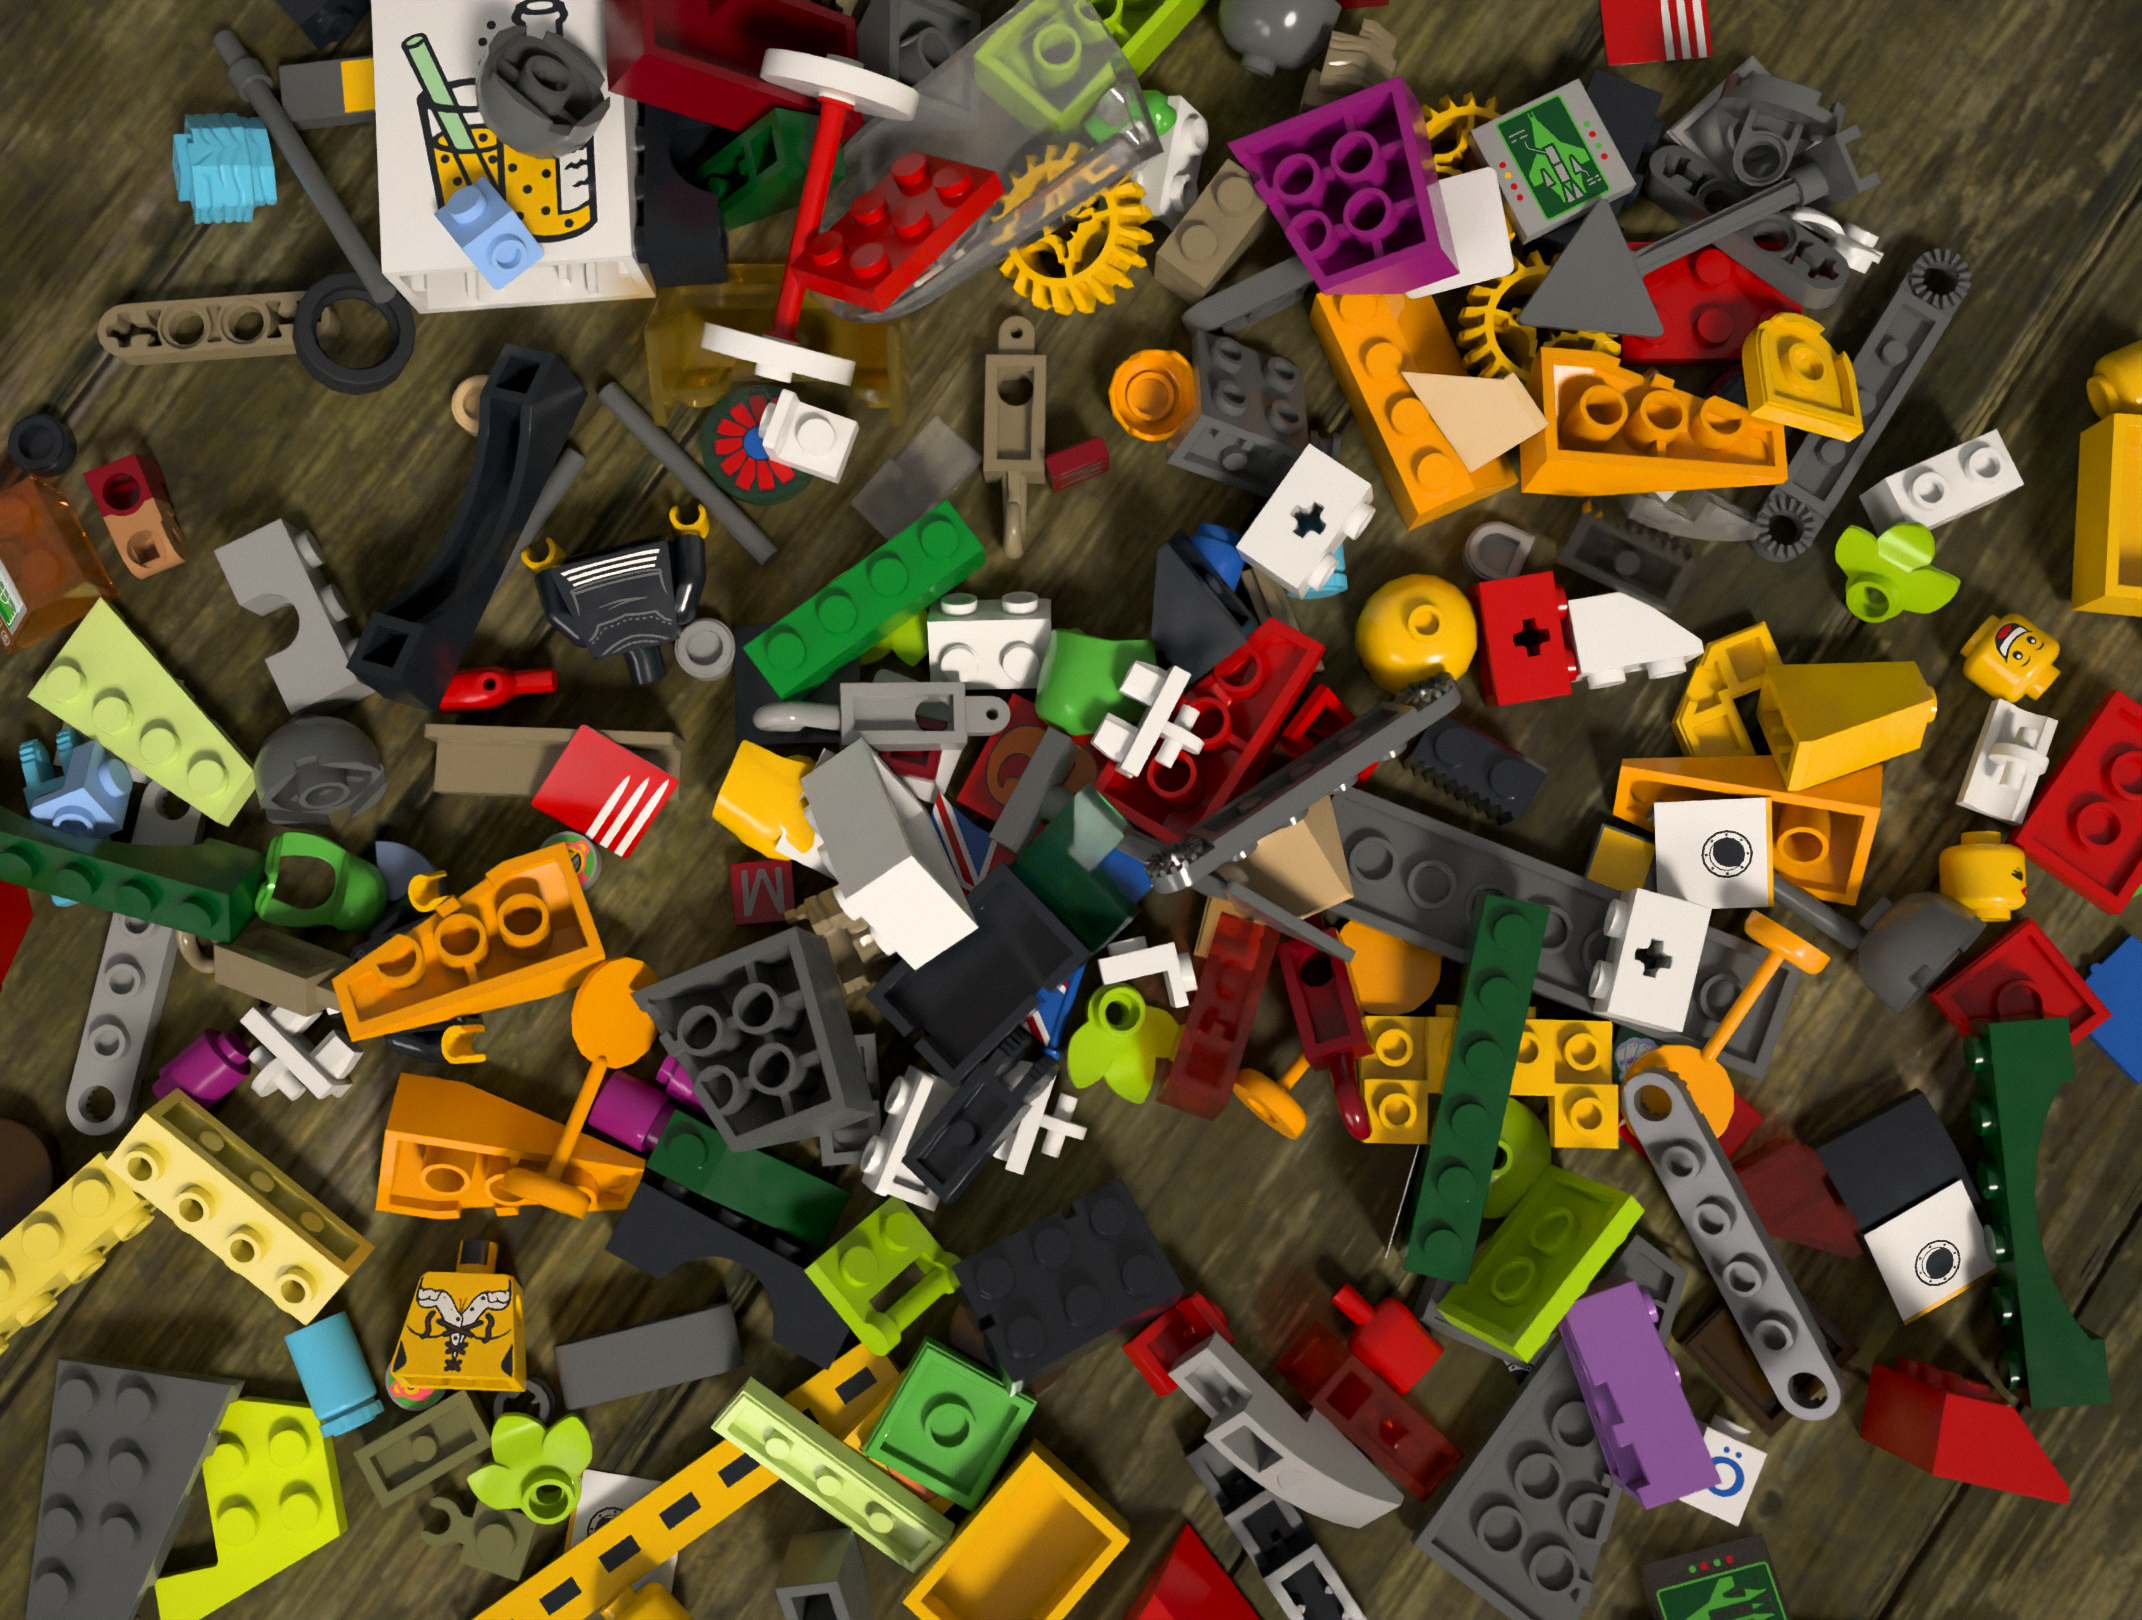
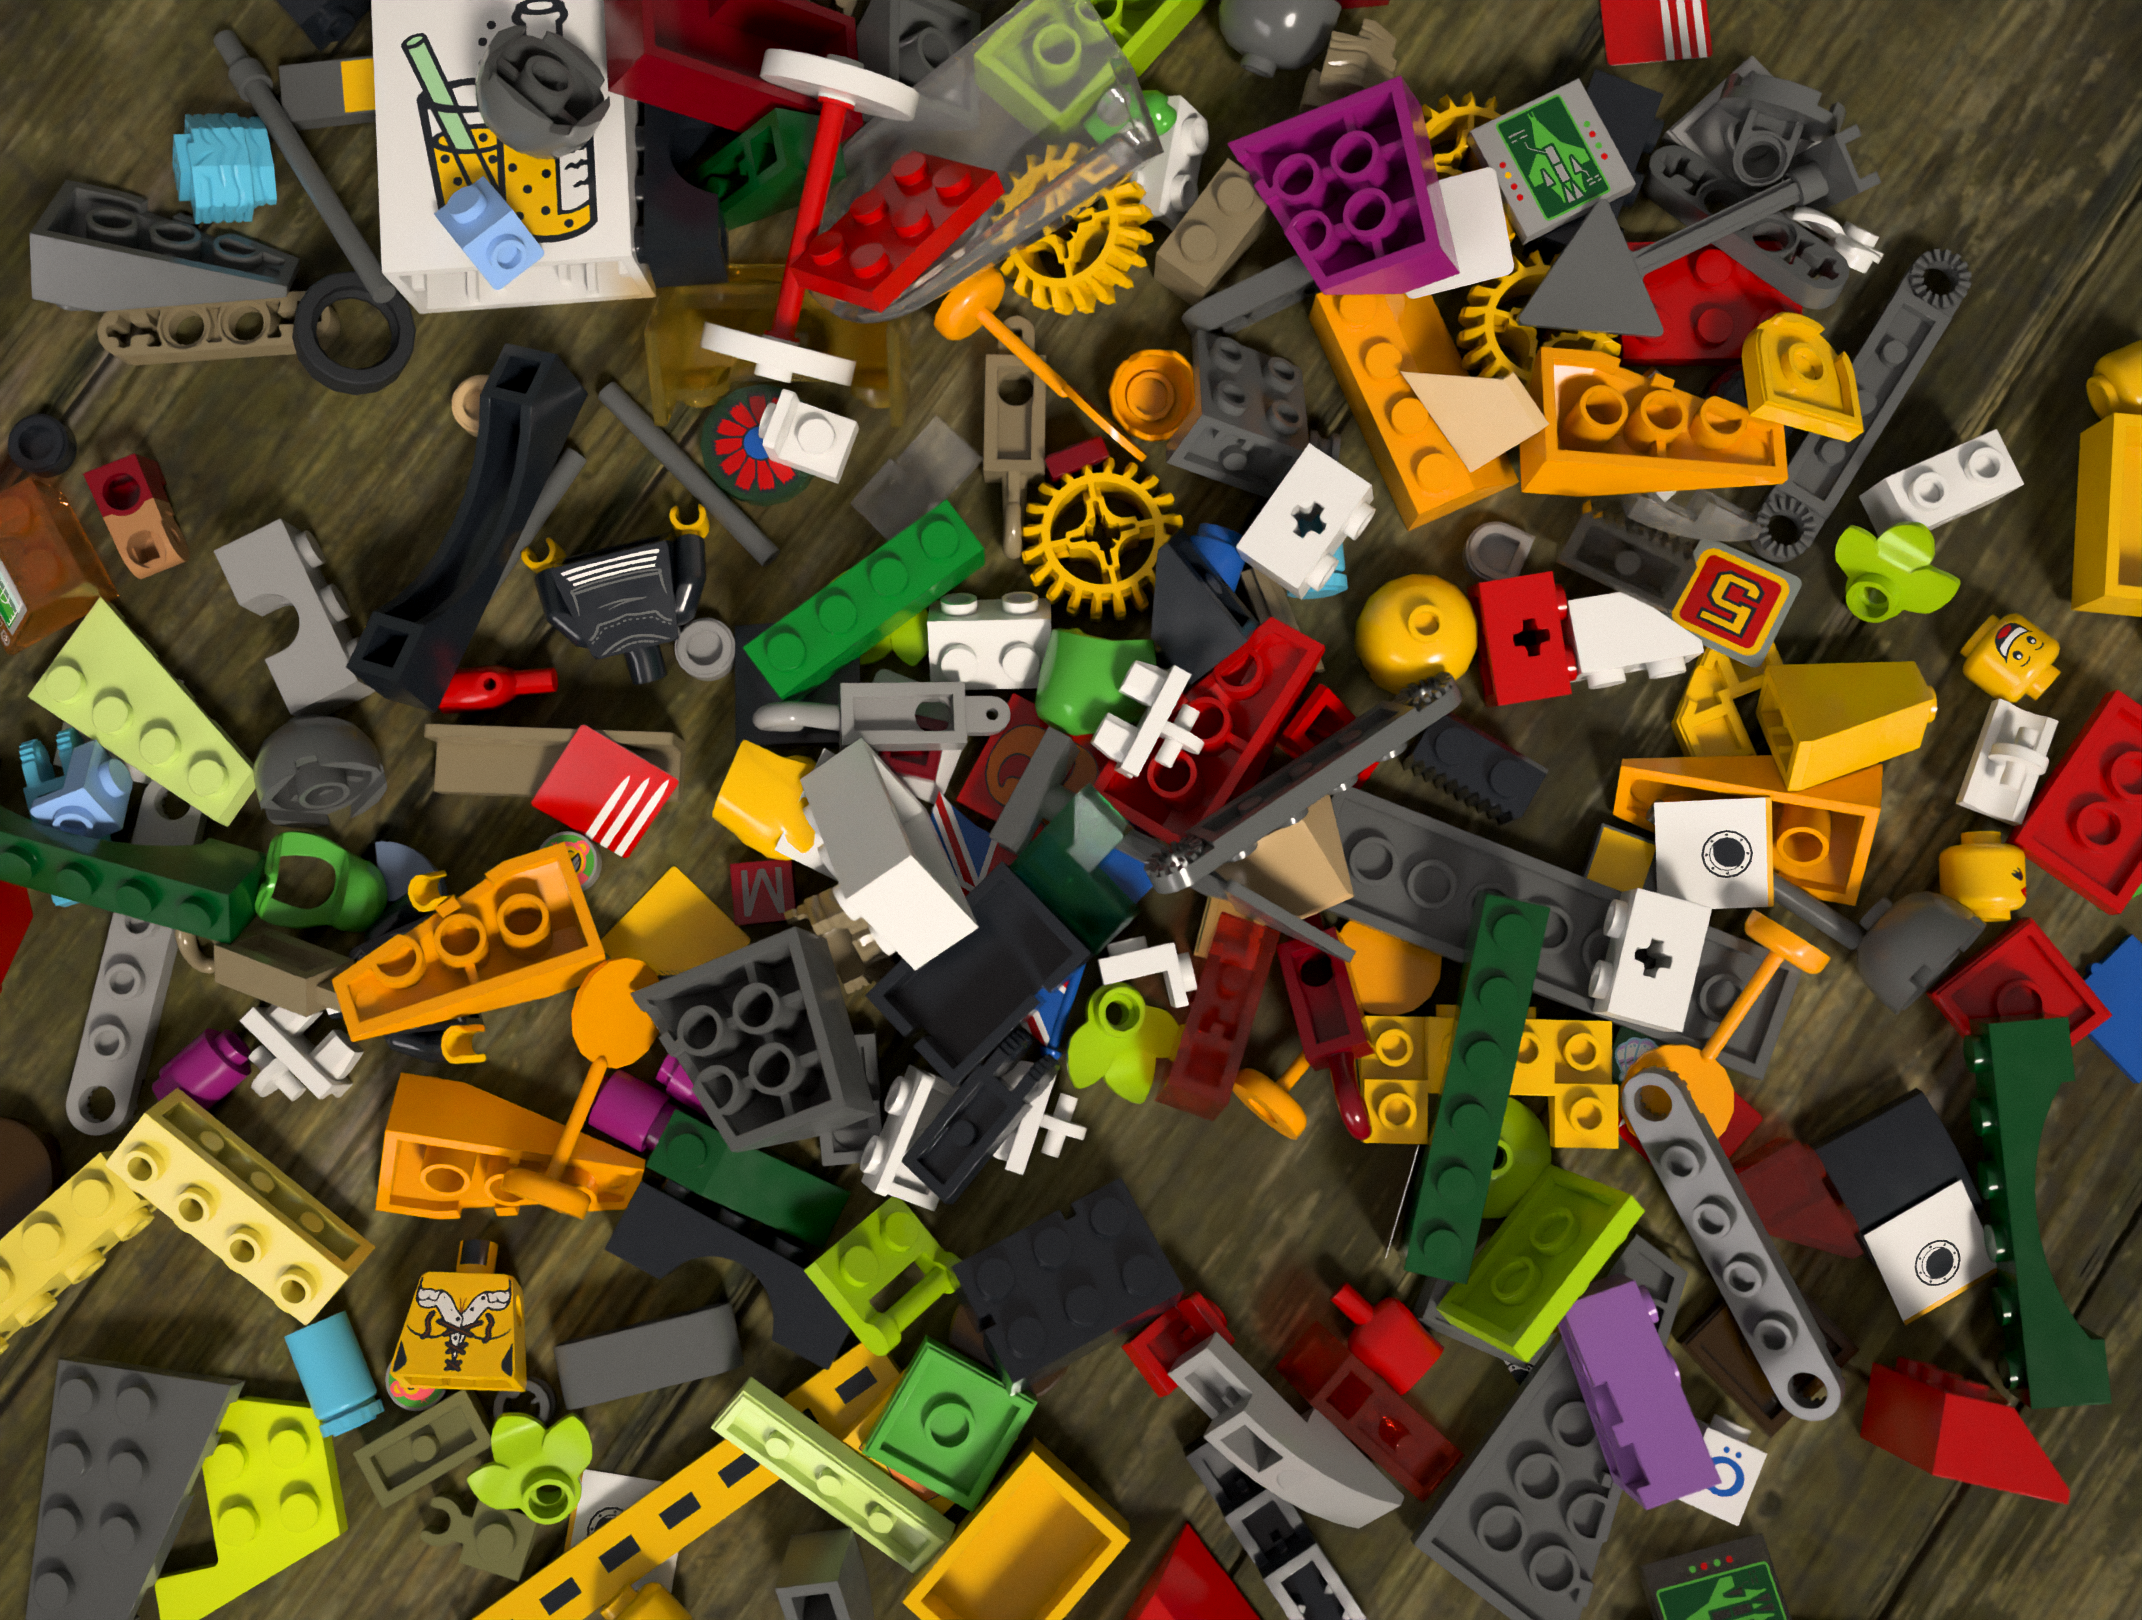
none -> dark grey wedge [30,180,300,312]
none -> yellow sticker [600,867,750,981]
none -> light orange piece [934,264,1148,462]
none -> yellow gear [1021,456,1183,622]
none -> sticker [1662,537,1802,667]

